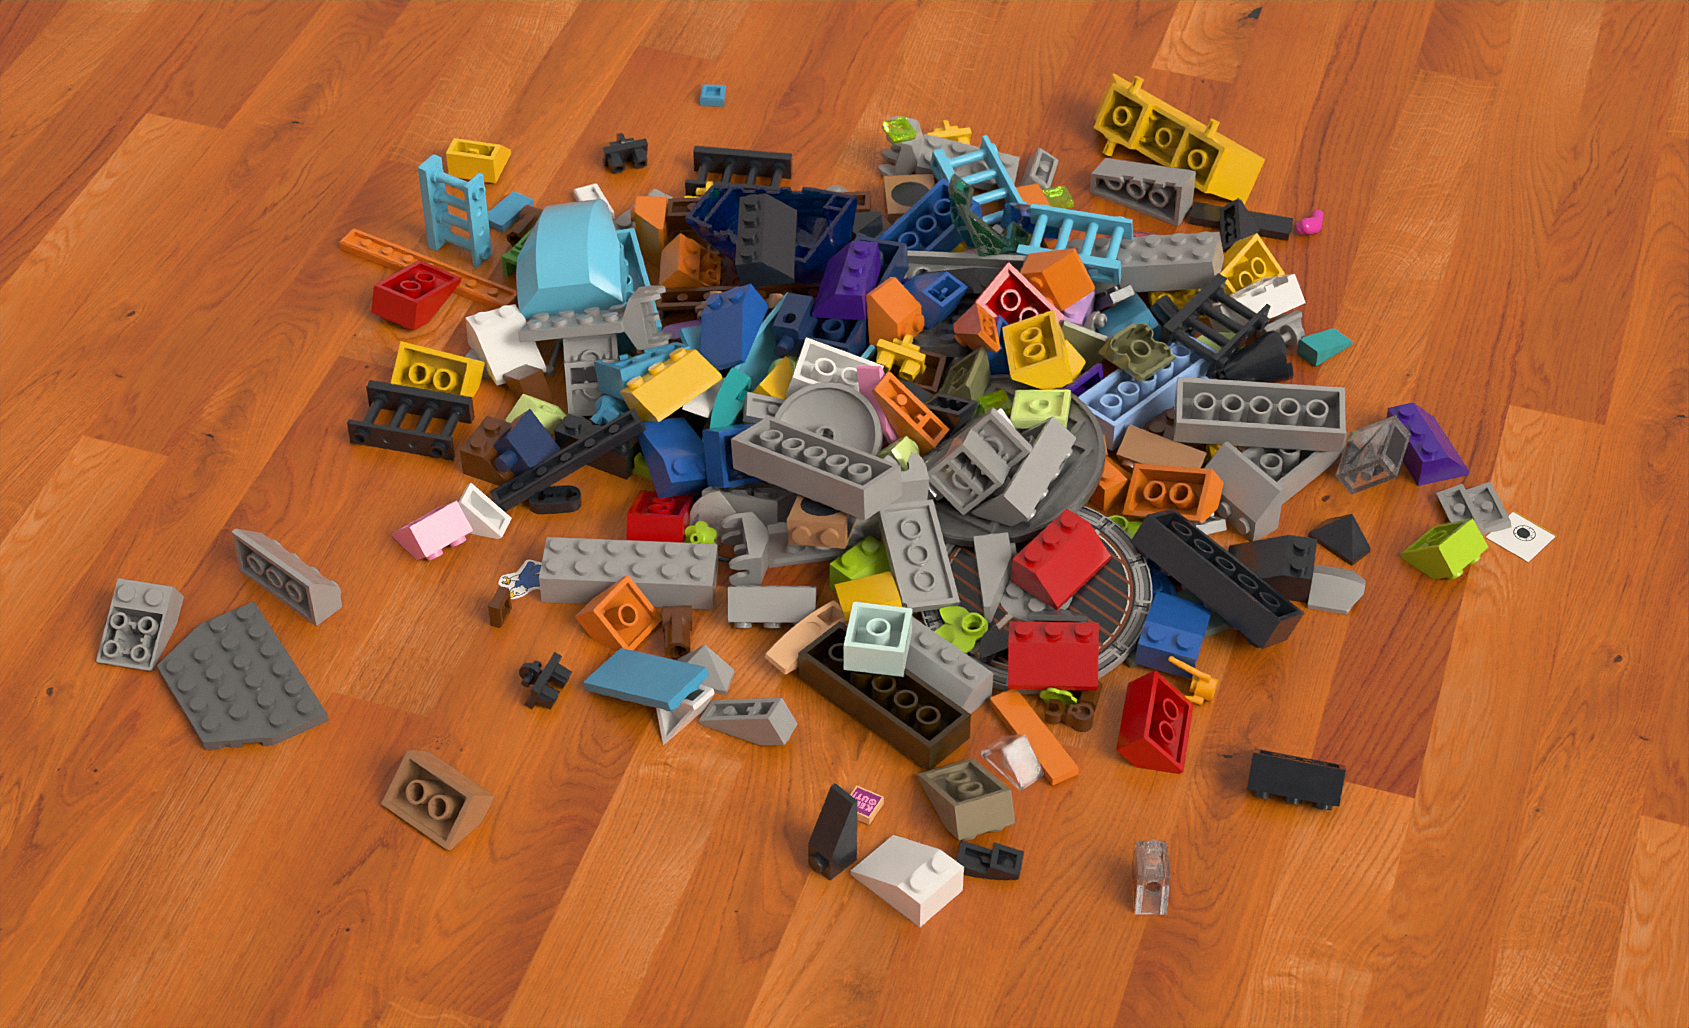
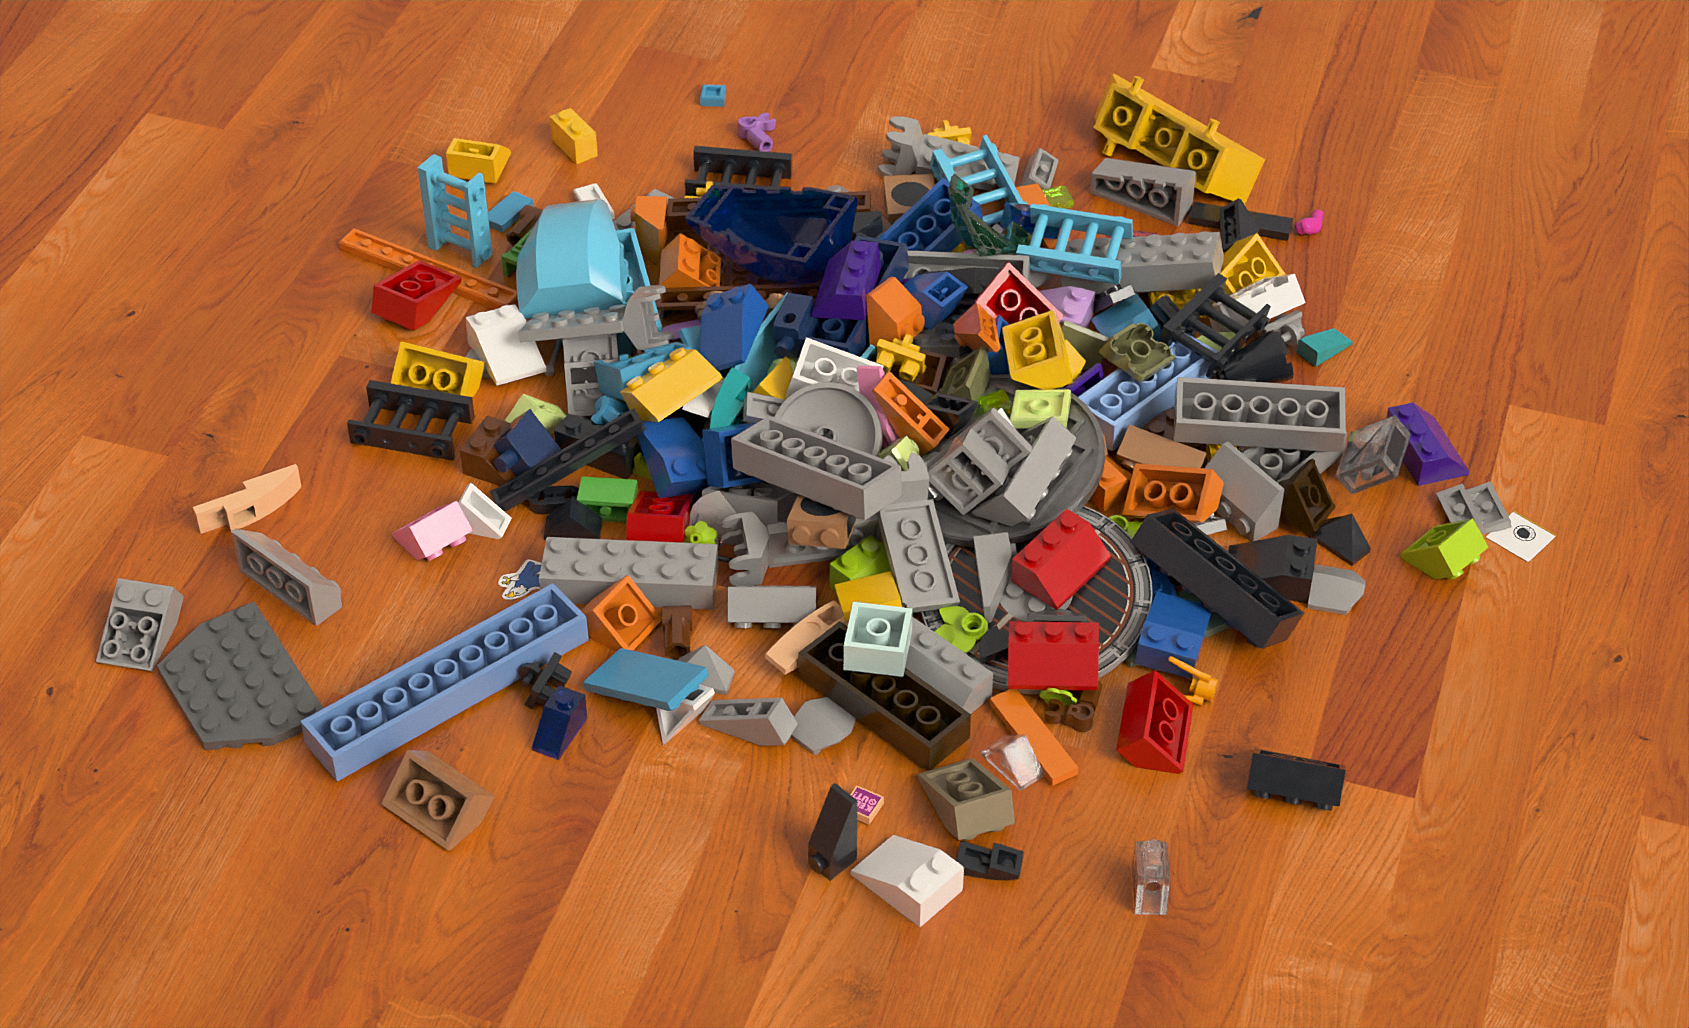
reddish brown tile [488,586,512,628] -> none
reddish brown slope [502,364,554,405] -> none
black hips [602,133,648,174] -> none
black slope [735,194,798,288] -> none
clear neon green tile [882,116,917,144] -> none
orange slope [1020,248,1095,311] -> none
light grey arm [1083,311,1107,332] -> none
none -> light nougat slope [193,464,301,534]
none -> medium blue brick [301,583,589,781]
none -> clear blue slope [532,685,587,760]
none -> black slope [544,497,603,540]
none -> yellow brick [550,108,598,164]
none -> bright green brick [577,476,638,523]
none -> medium lavender bar [738,113,776,152]
none -> light grey slope [790,697,856,755]
none -> dark brown slope [1278,459,1336,535]

